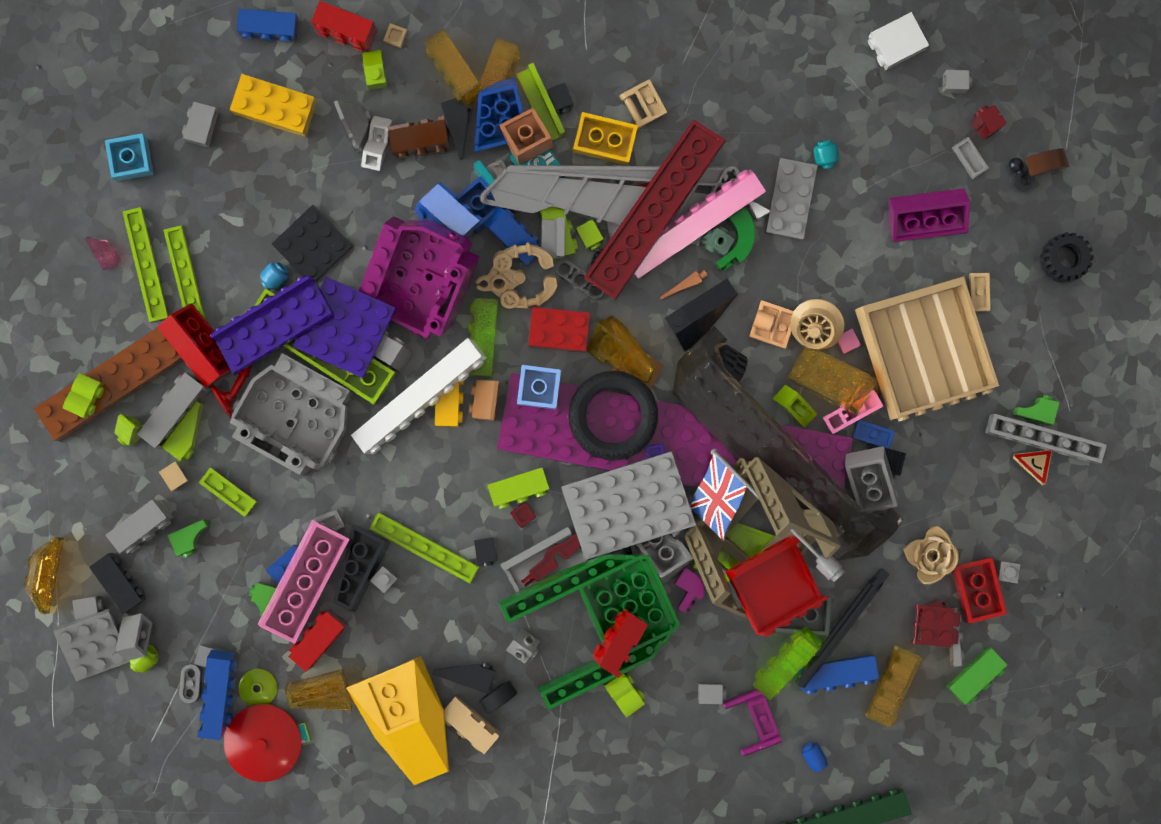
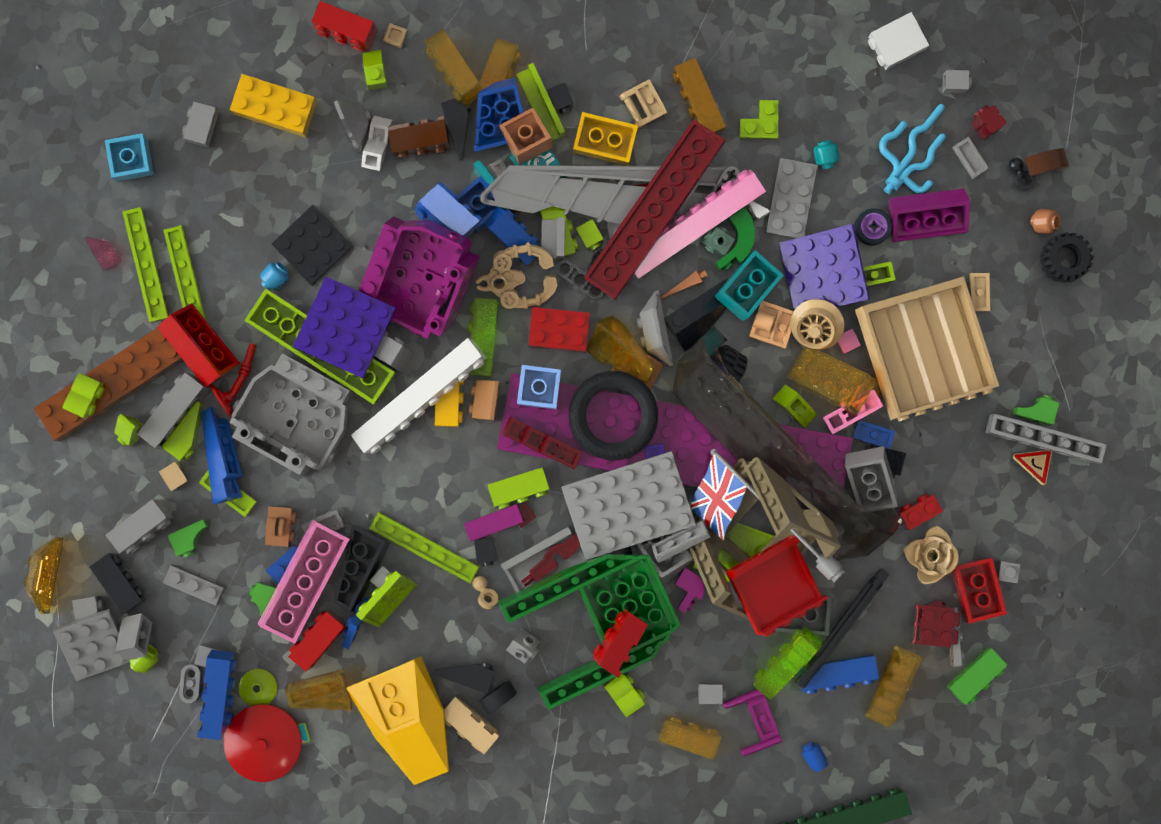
dark purple bracket [210,275,334,375] -> none
blue brick [237,8,298,43] -> none
none -> light grey plate [163,565,225,606]
none -> blue wedge [201,407,242,504]
none -> medium nougat brick [265,506,297,547]
none -> blue plate [341,597,370,650]
none -> lime plate [356,571,418,628]
none -> magenta tile [464,504,524,542]
none -> tan plate [472,576,499,609]
none -> dark red slope [502,417,583,470]
none -> light grey wedge [636,290,673,367]
none -> light grey tile [652,520,710,563]
none -> clear yellow brick [658,716,721,760]
none -> pearl gold brick [672,57,726,134]
none -> teal brick [714,250,784,321]
none -> lime plate [740,100,778,139]
none -> plate [779,224,870,310]
none -> wheel [854,208,892,246]
none -> lime brick [863,262,895,288]
none -> medium azure plant [879,104,946,194]
none -> red brick [896,493,943,530]
none -> nougat head [1030,209,1061,234]

